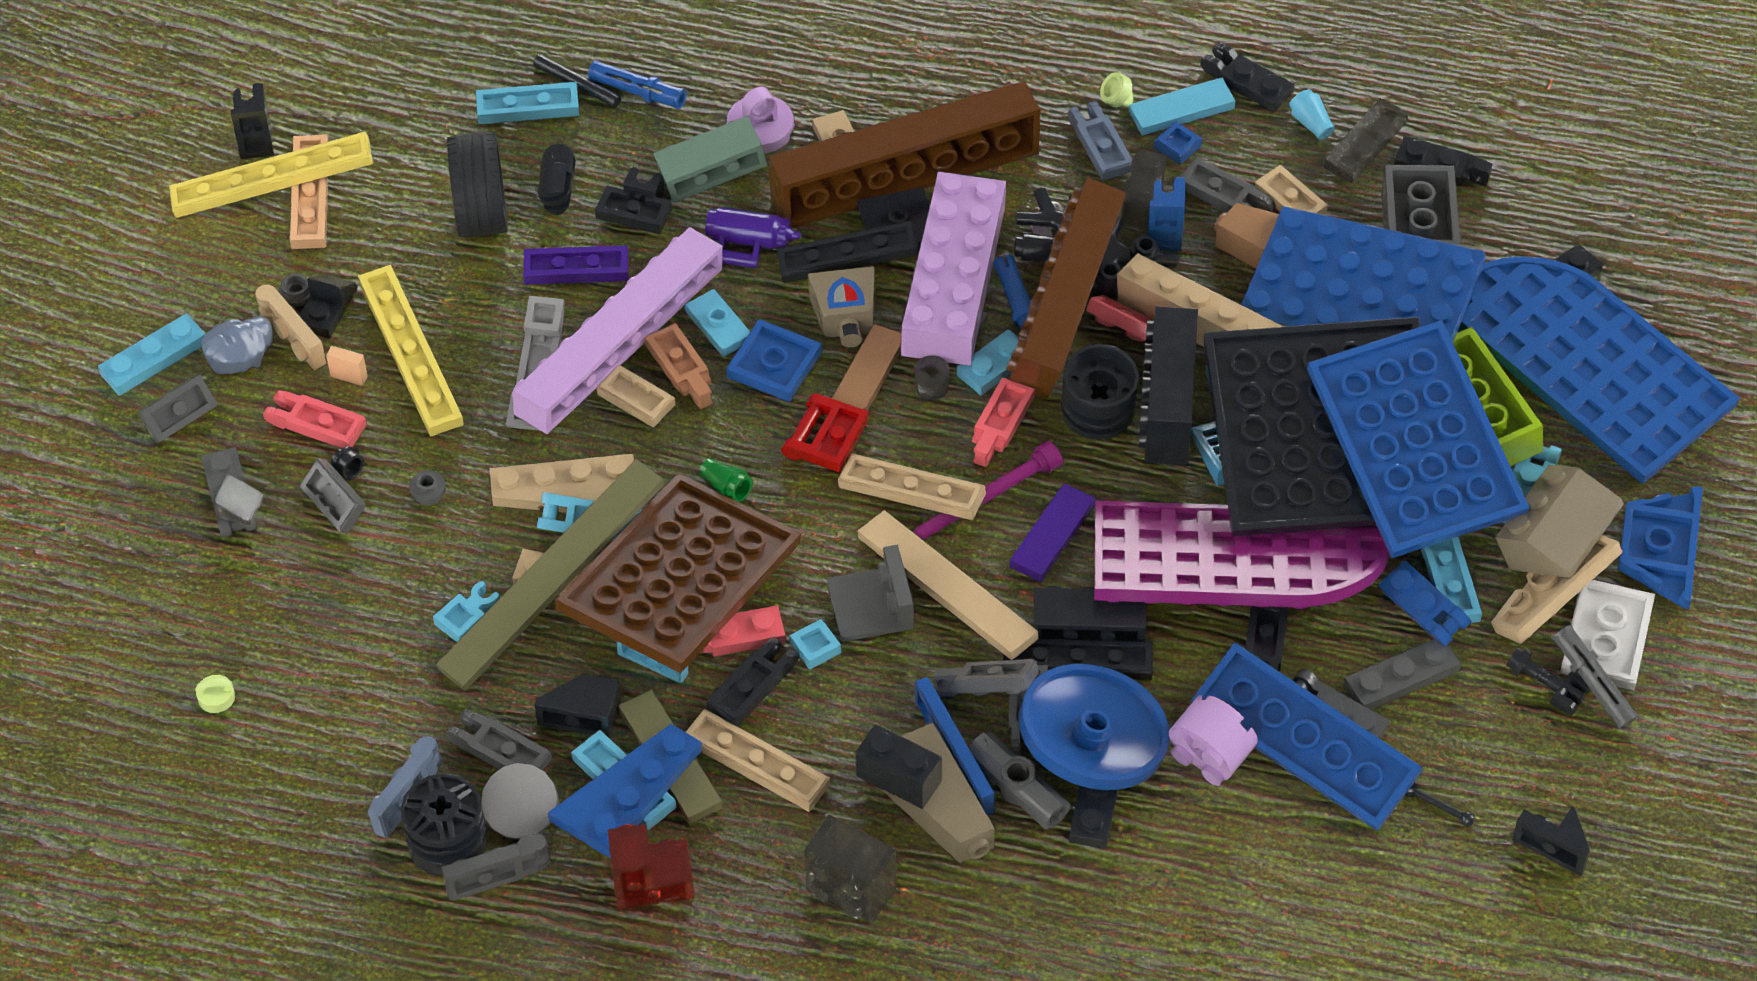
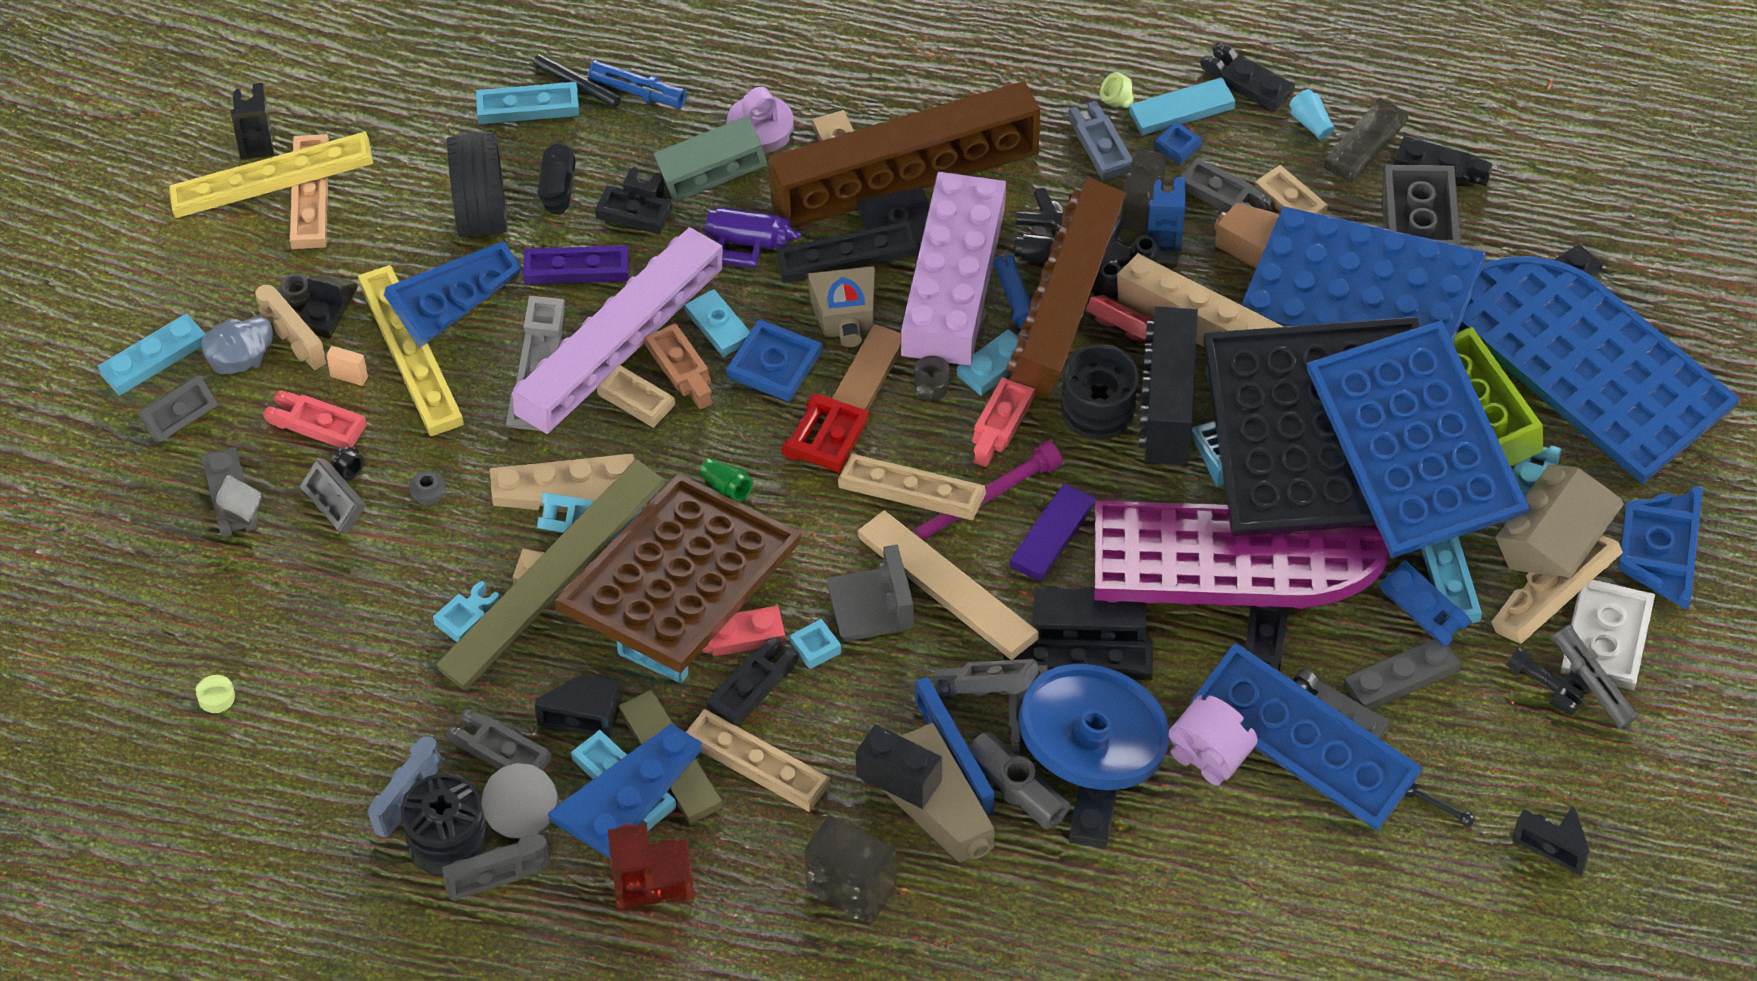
none -> blue wing [384,241,522,349]

